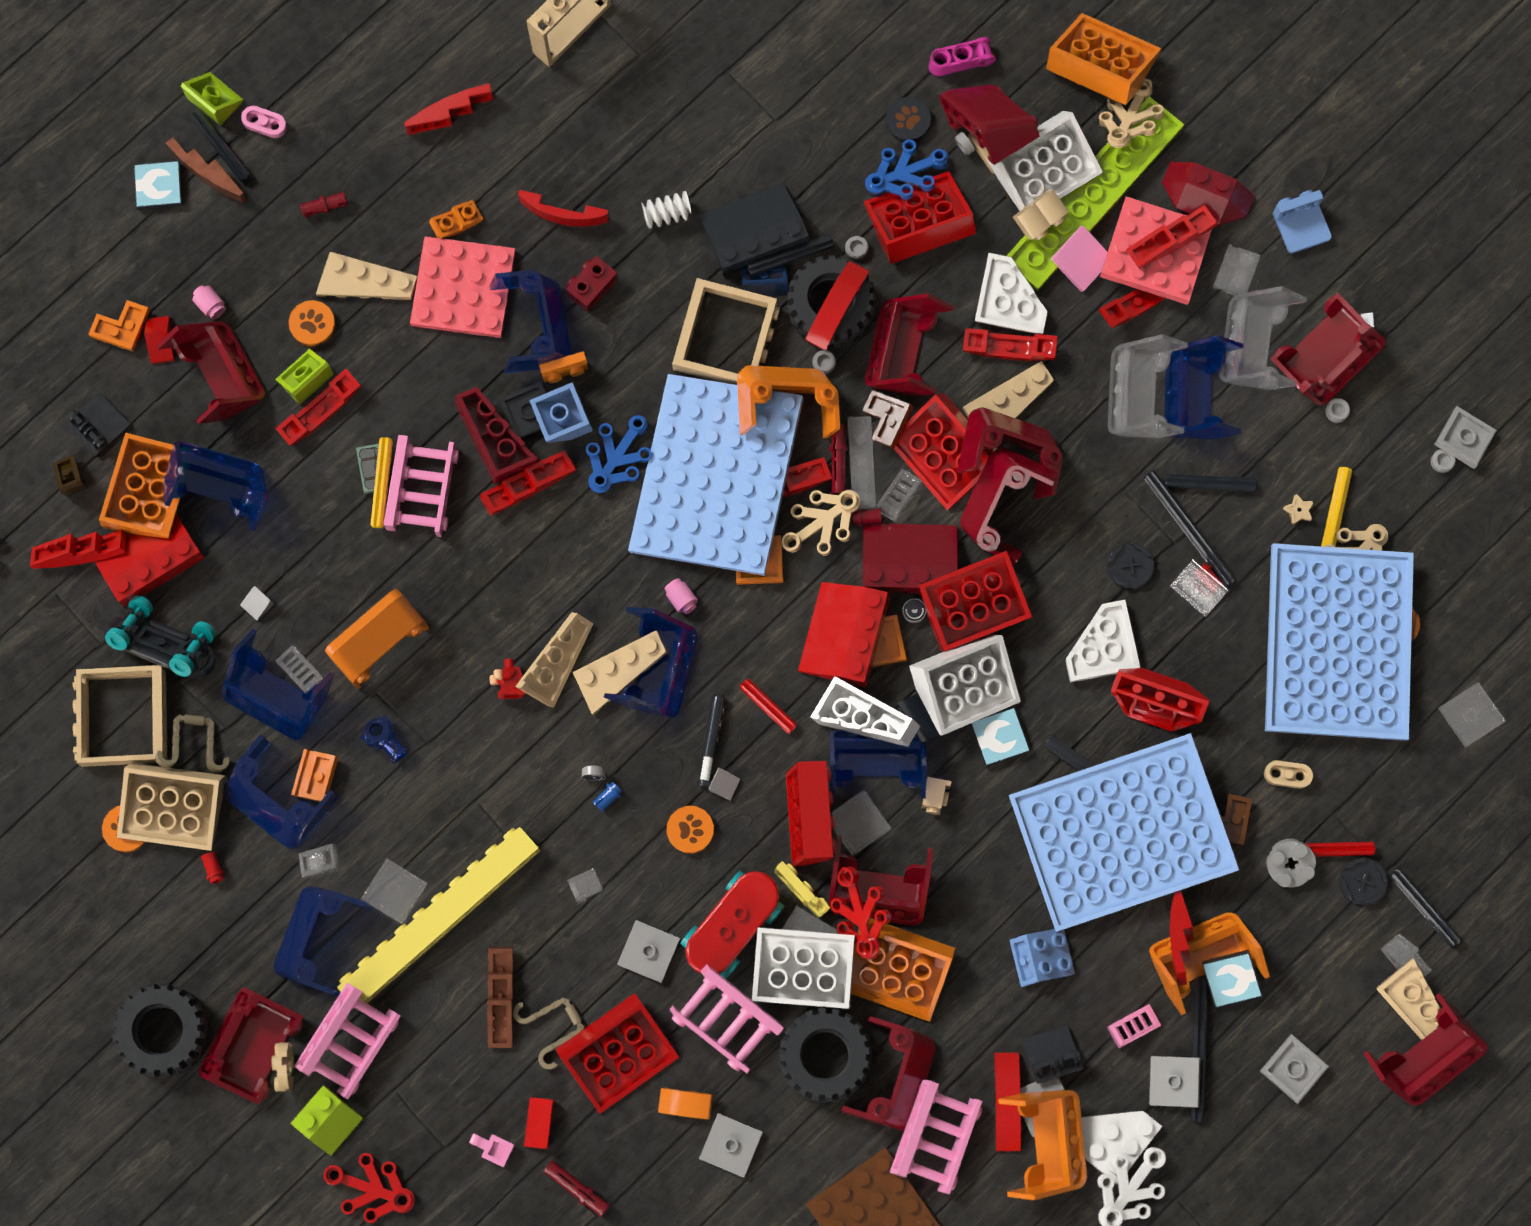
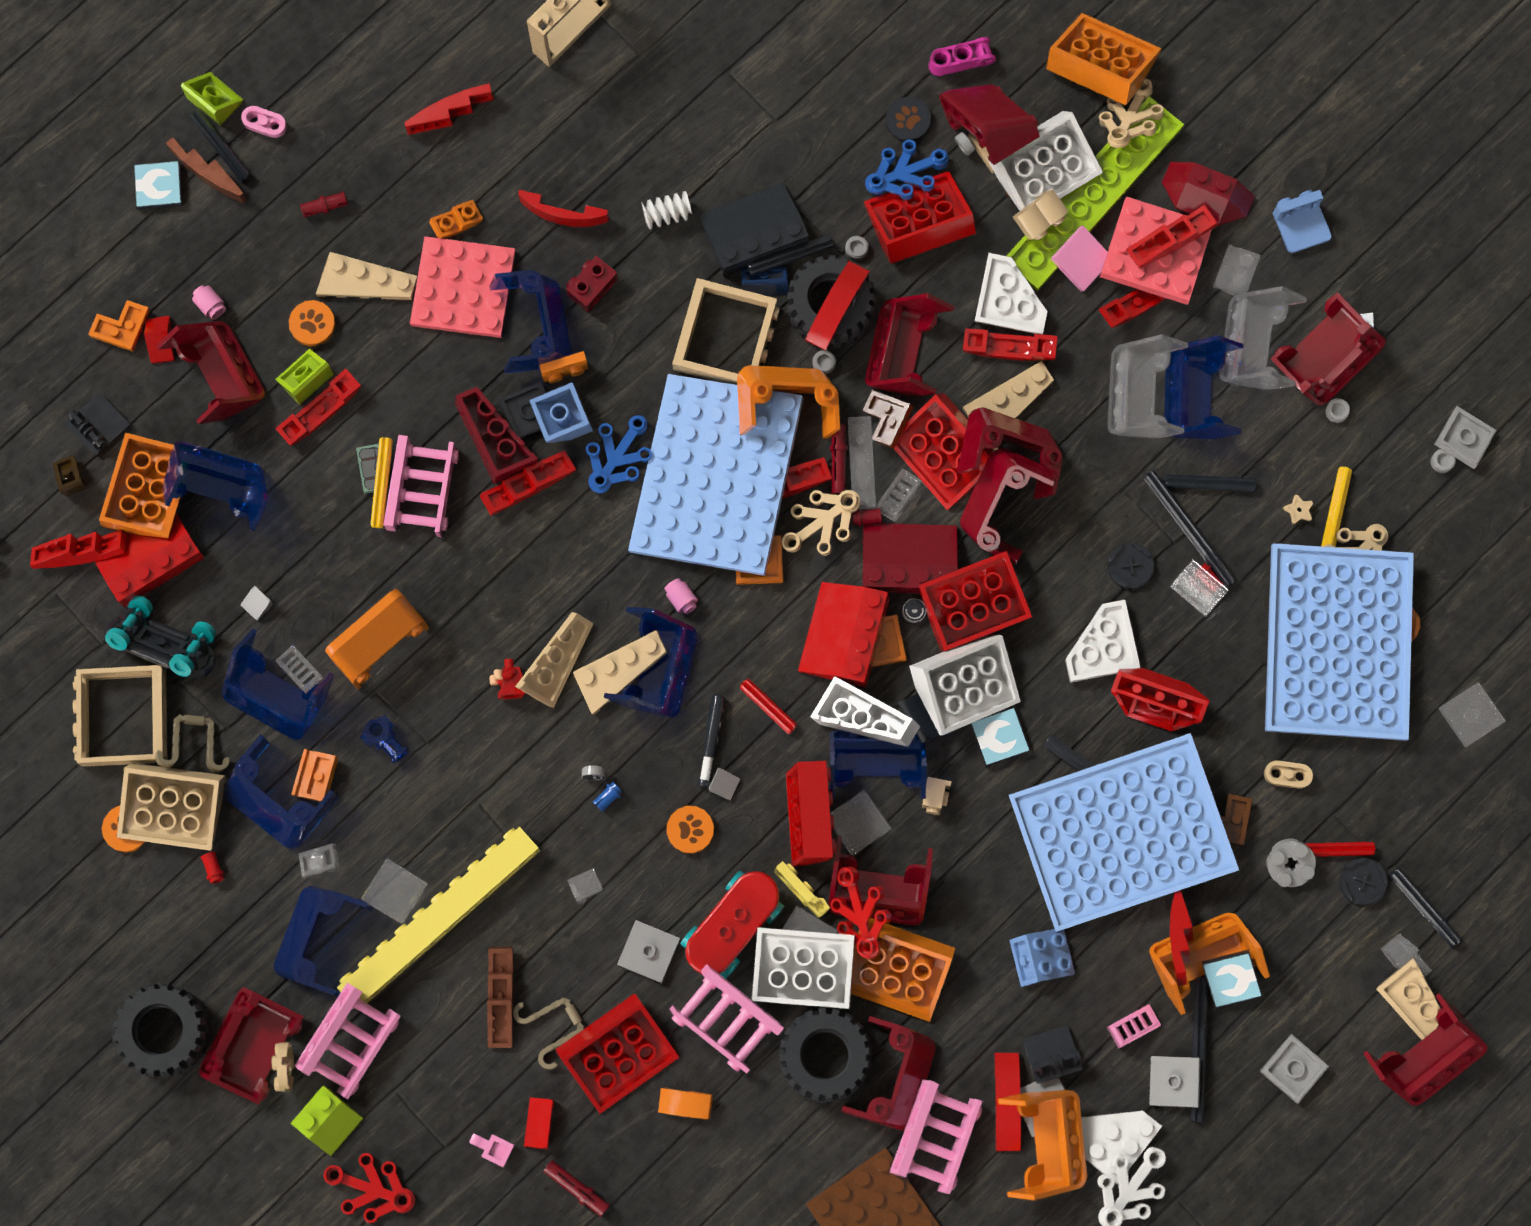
light grey plate [699,1113,763,1178] -> none

